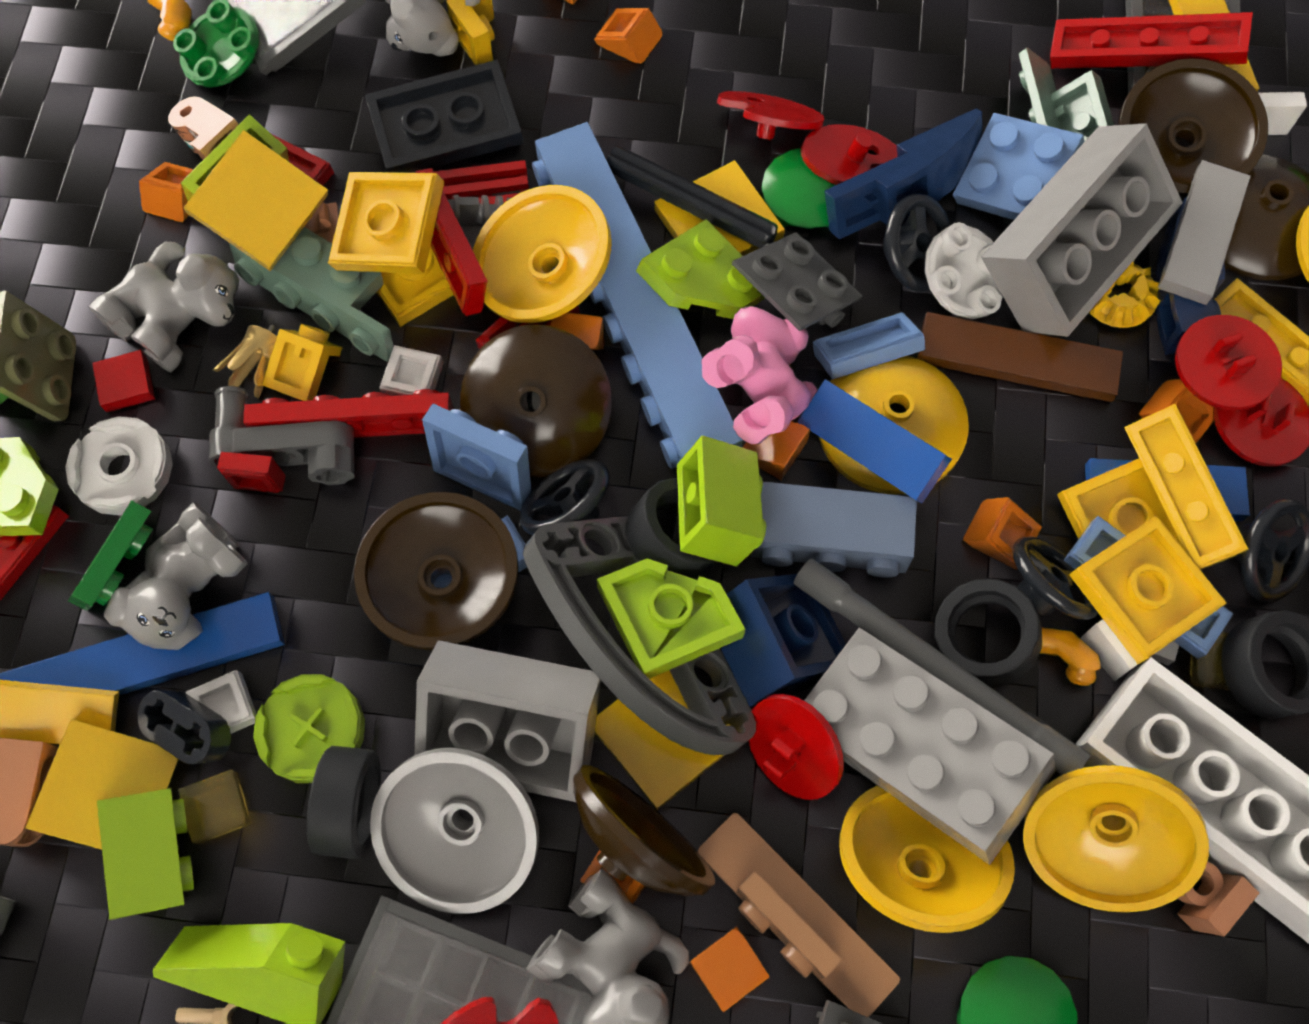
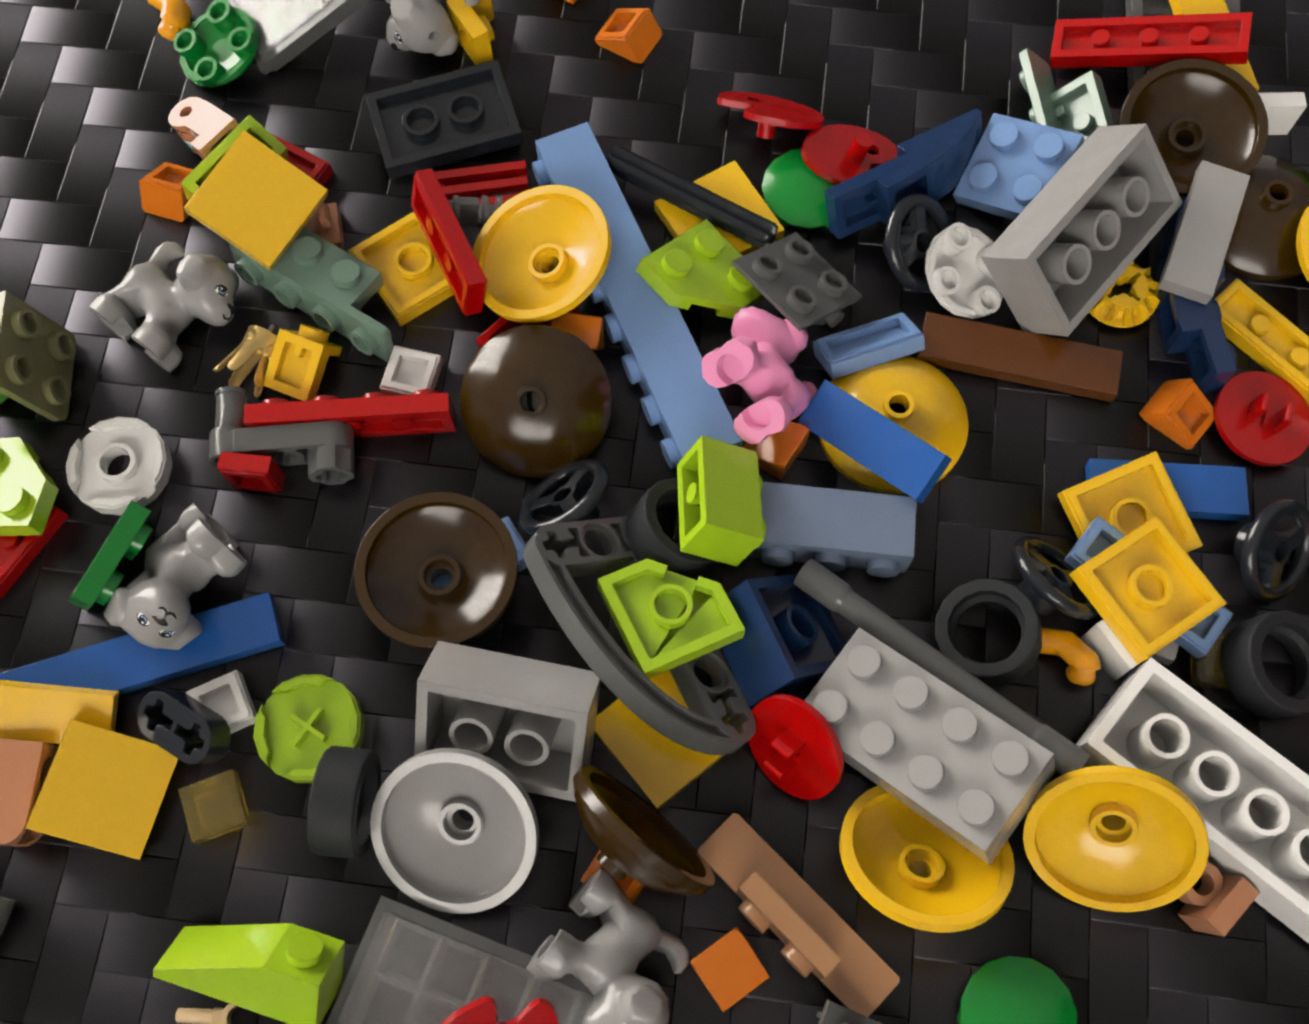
red tile [92,350,155,413] -> none
lime brick [97,788,194,920] -> none
yellow tile [328,172,444,274] -> none
medium blue plate [422,404,531,511] -> none
orange slope [963,497,1042,570] -> none
yellow tile [1124,404,1249,570] -> none
red piece [1175,315,1282,410] -> none

